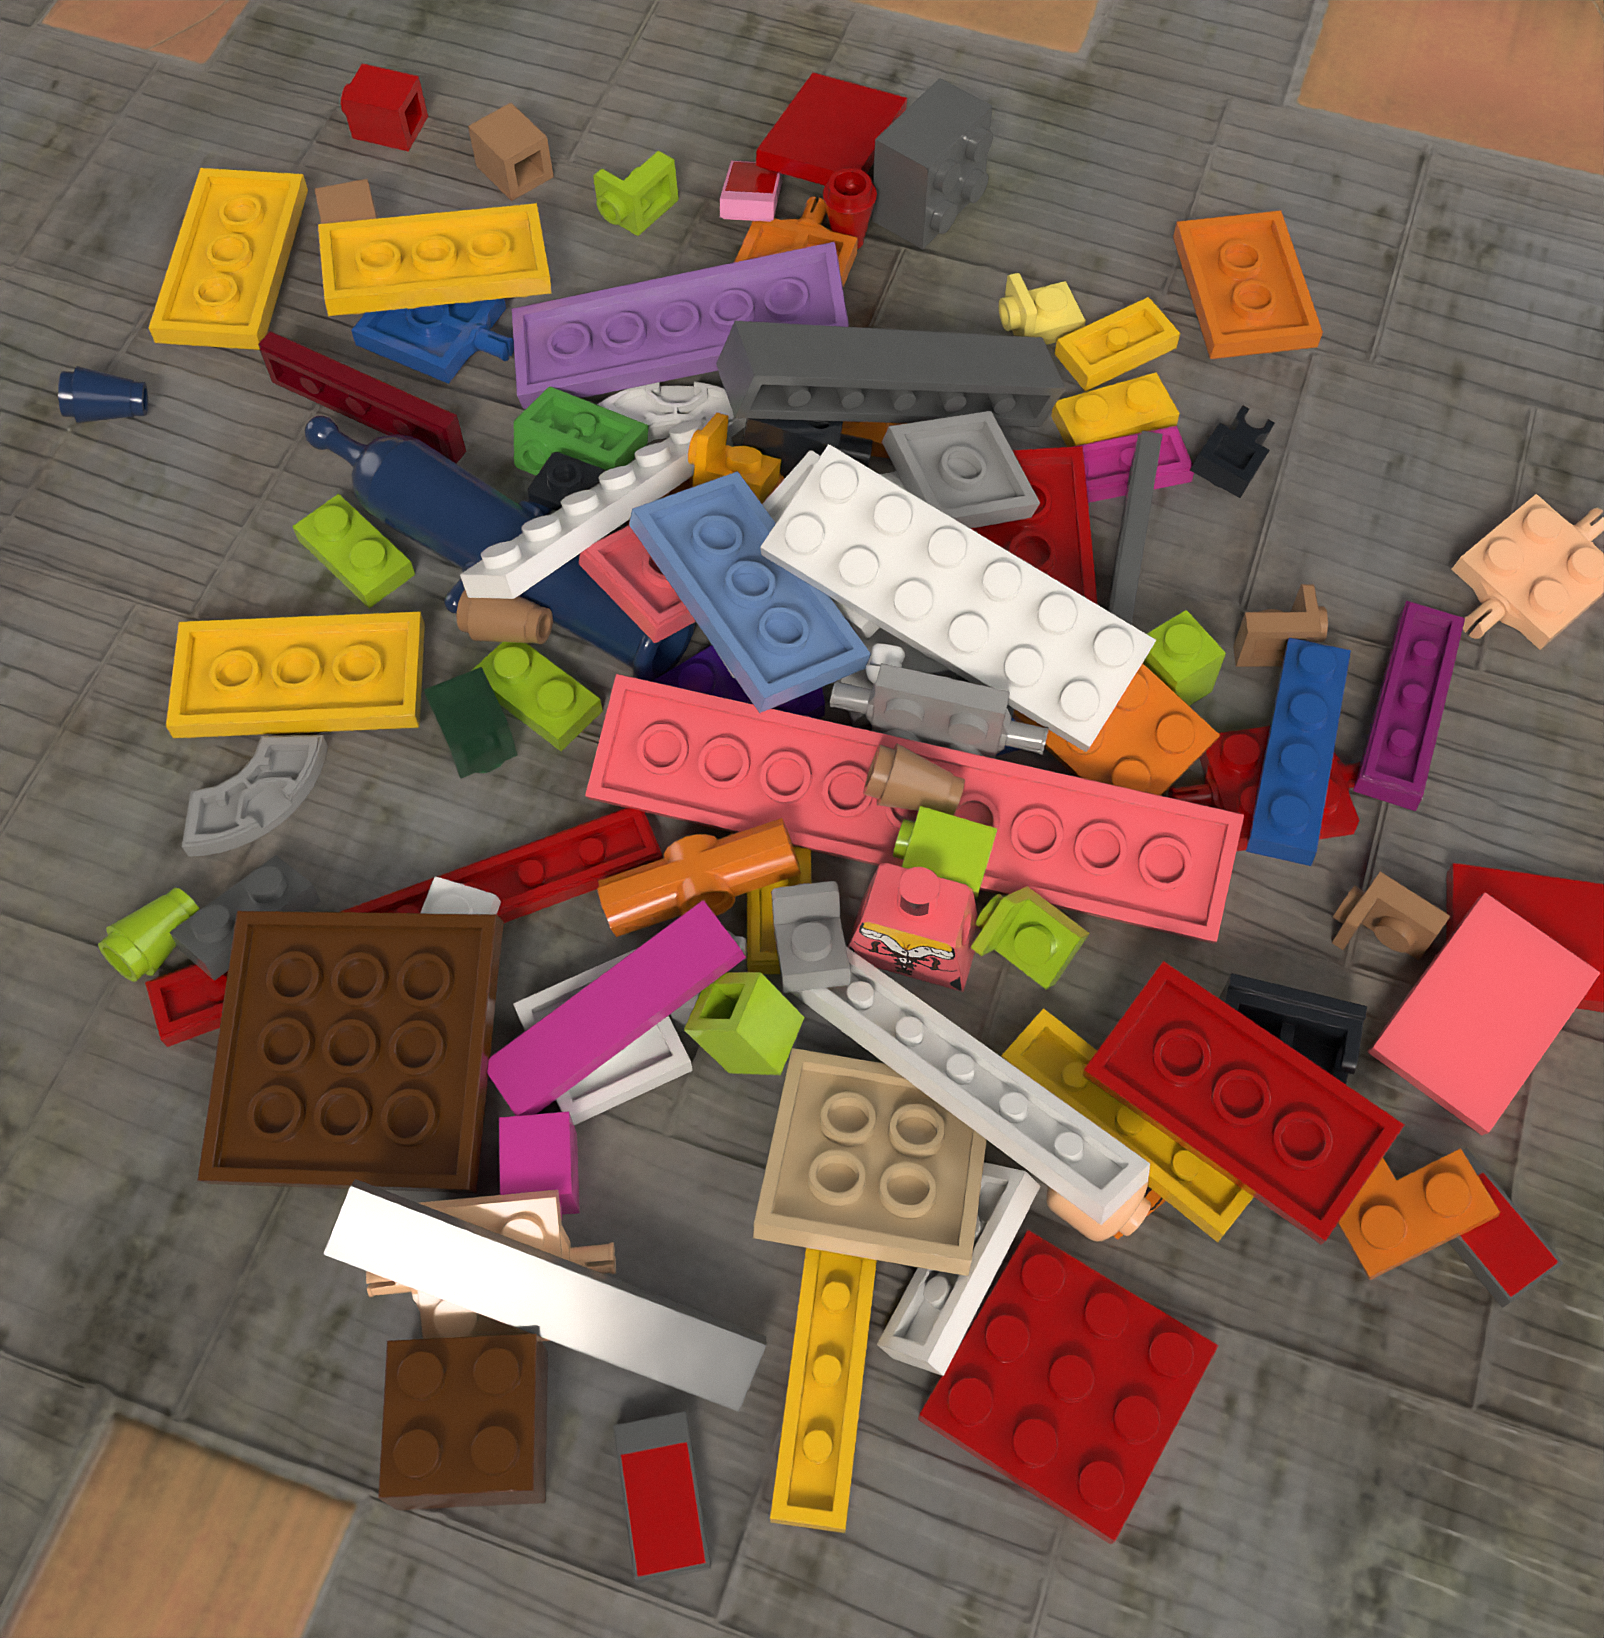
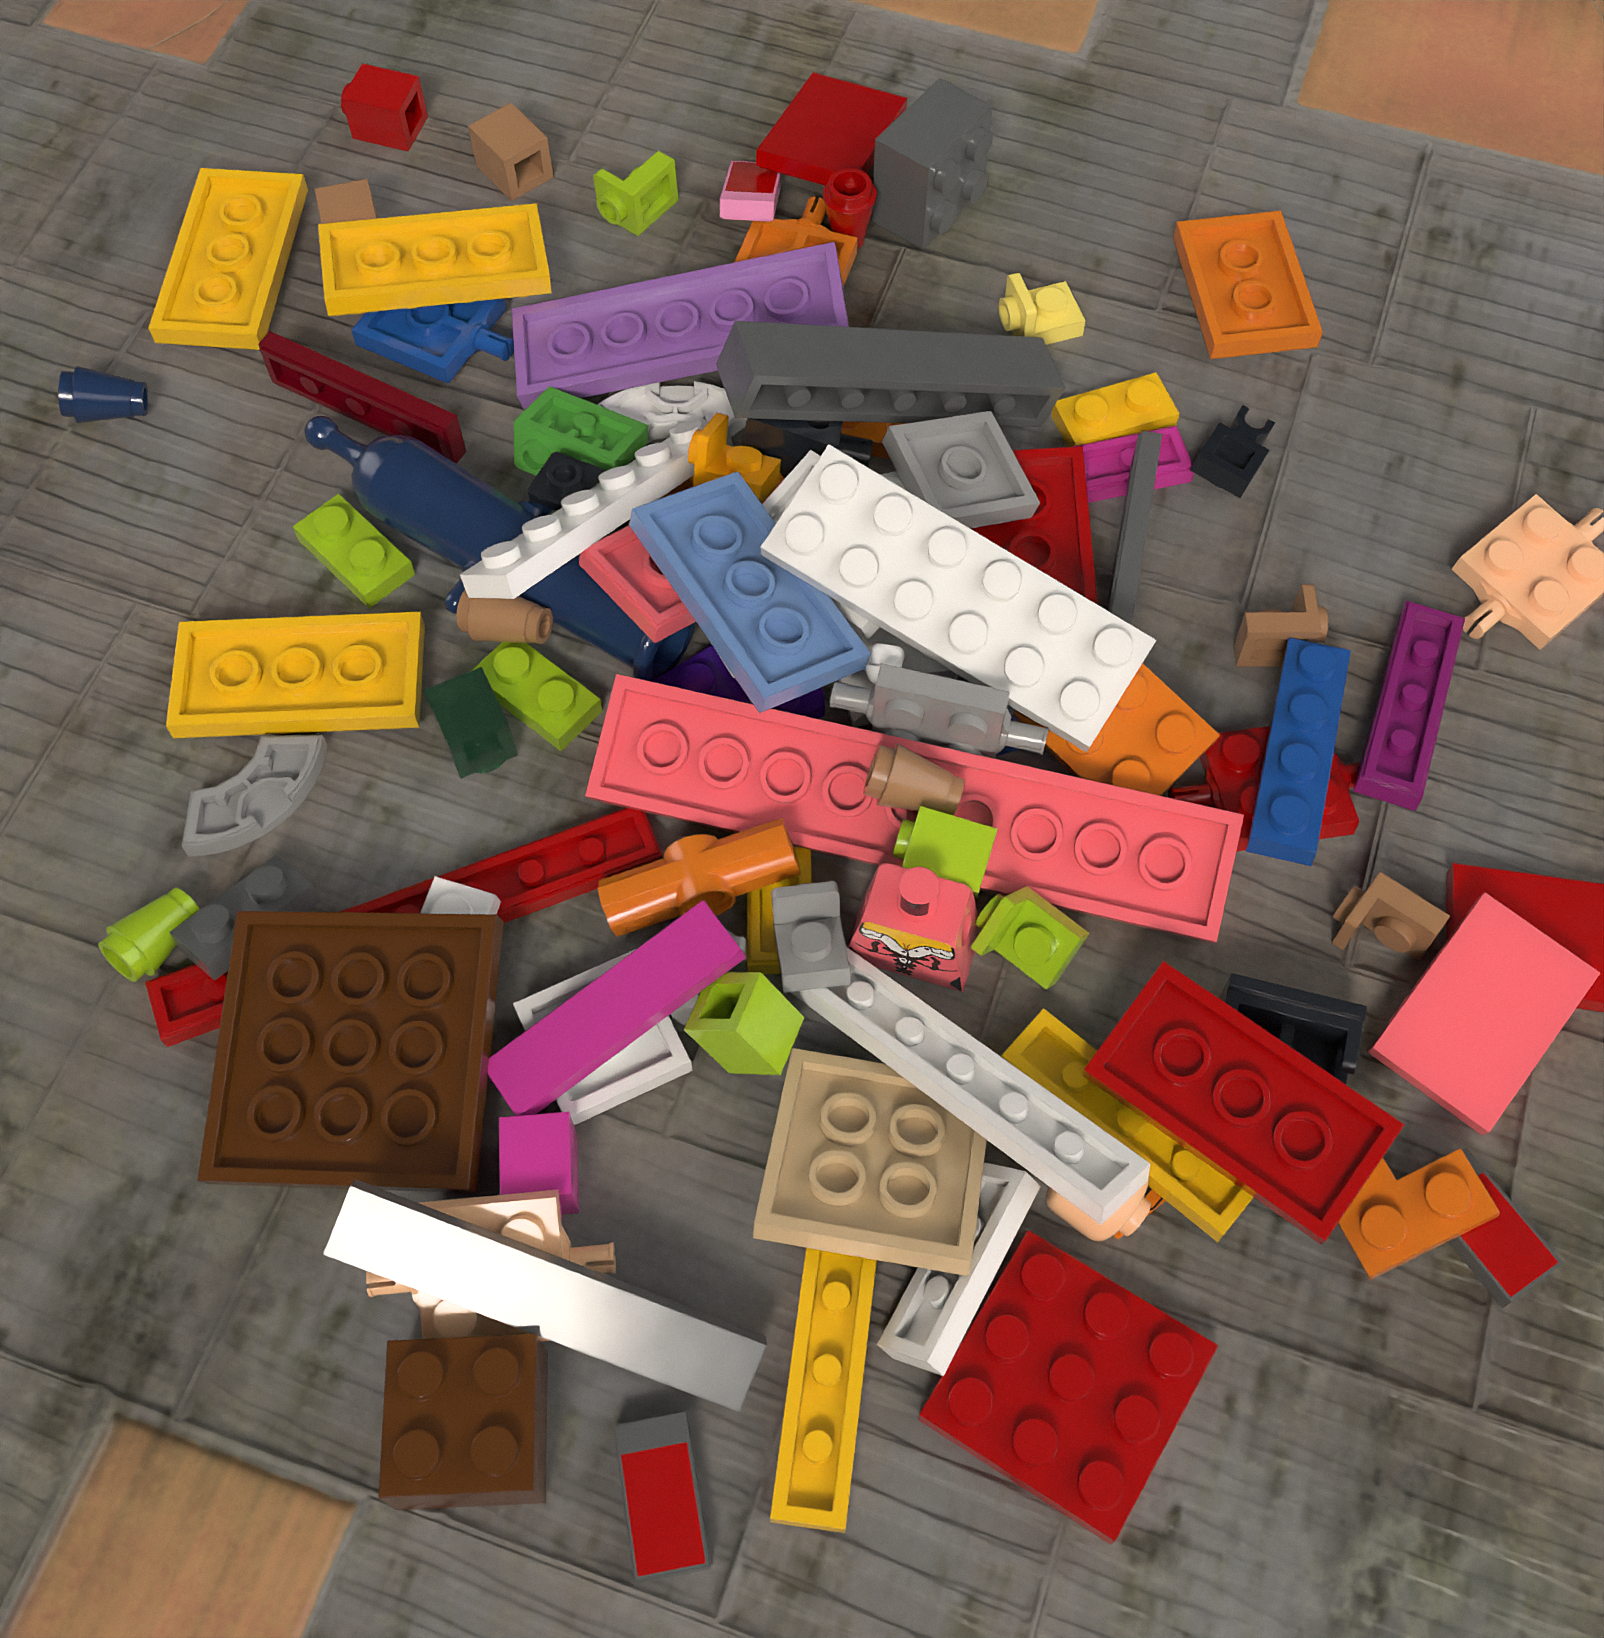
yellow plate [1054,297,1180,392] -> none
lime brick [1143,610,1226,706] -> none

